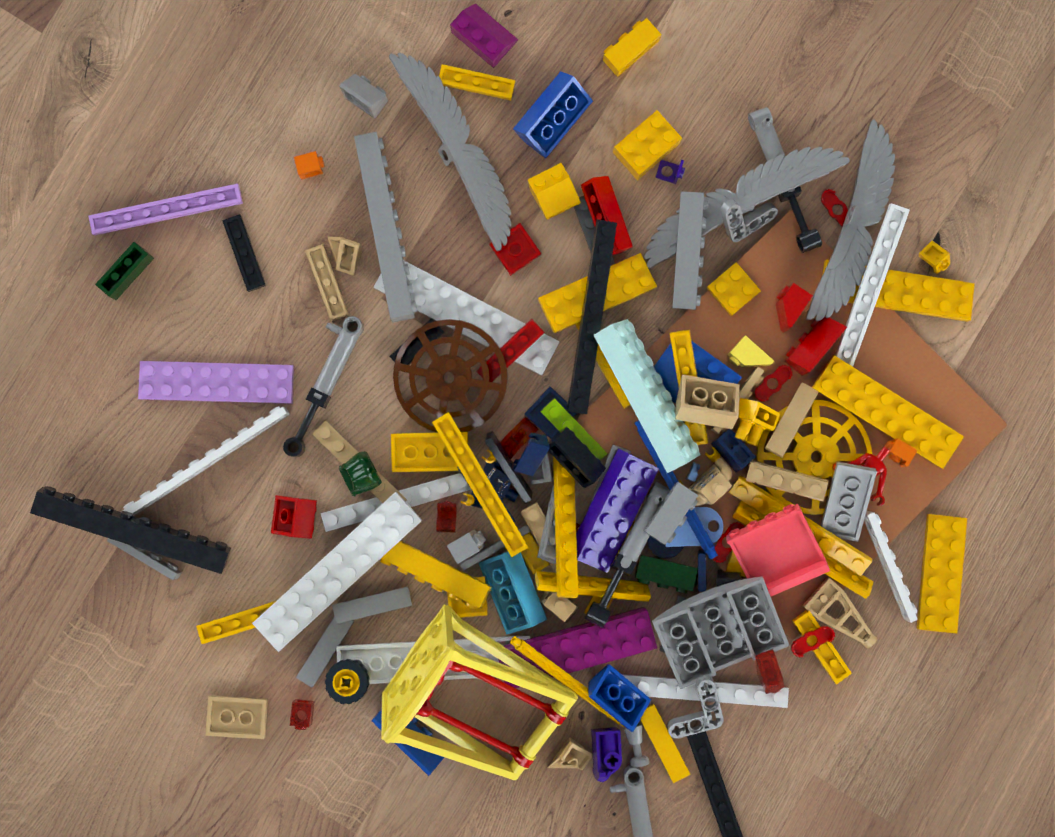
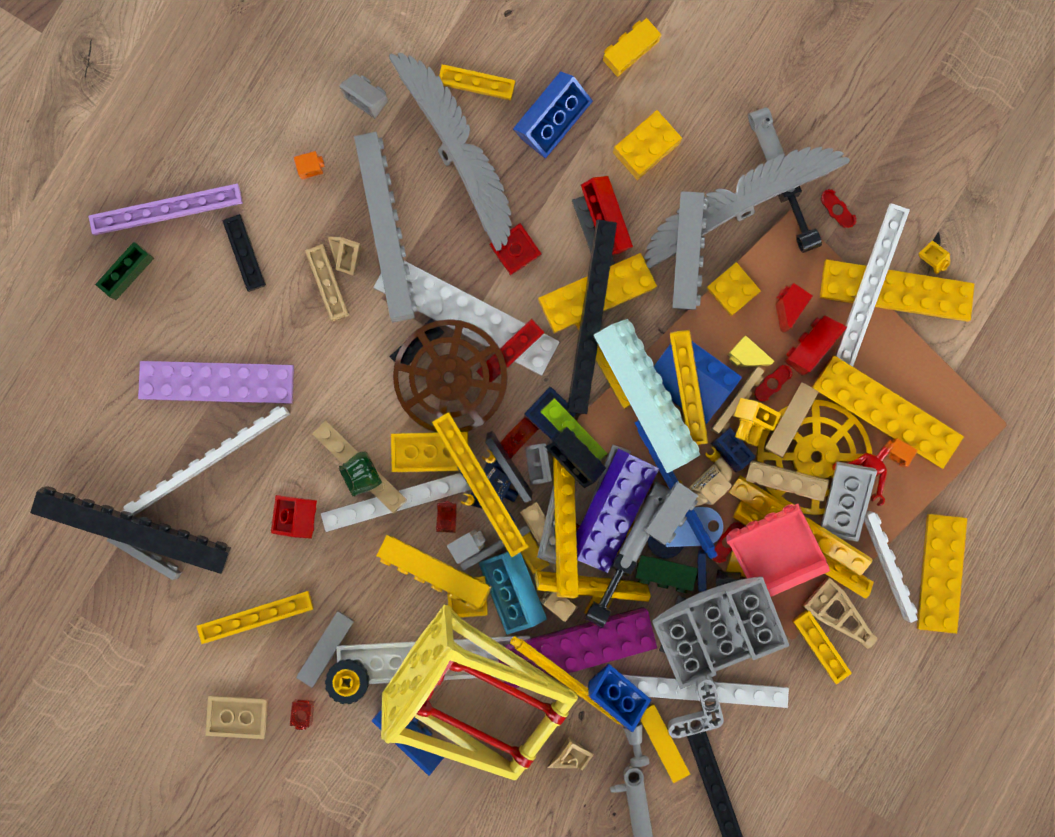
white plate [252,492,422,652] -> none
light grey piece [283,316,364,457] -> none
light grey tile [332,587,412,624] -> none
magenta slope [450,3,518,68] -> none
dark blue hinge [513,433,550,476] -> none
yellow slope [527,163,581,220] -> none
dark purple piece [591,727,622,782] -> none
dark purple bracket [656,160,685,184] -> none
tan slope [675,374,740,429] -> none
light blue tile [686,462,700,482] -> none
light grey beam [721,199,778,242] -> none
clear red slope [754,649,784,694] -> none
red piece [791,626,835,658] -> none
light grey piece [806,119,895,321] -> none

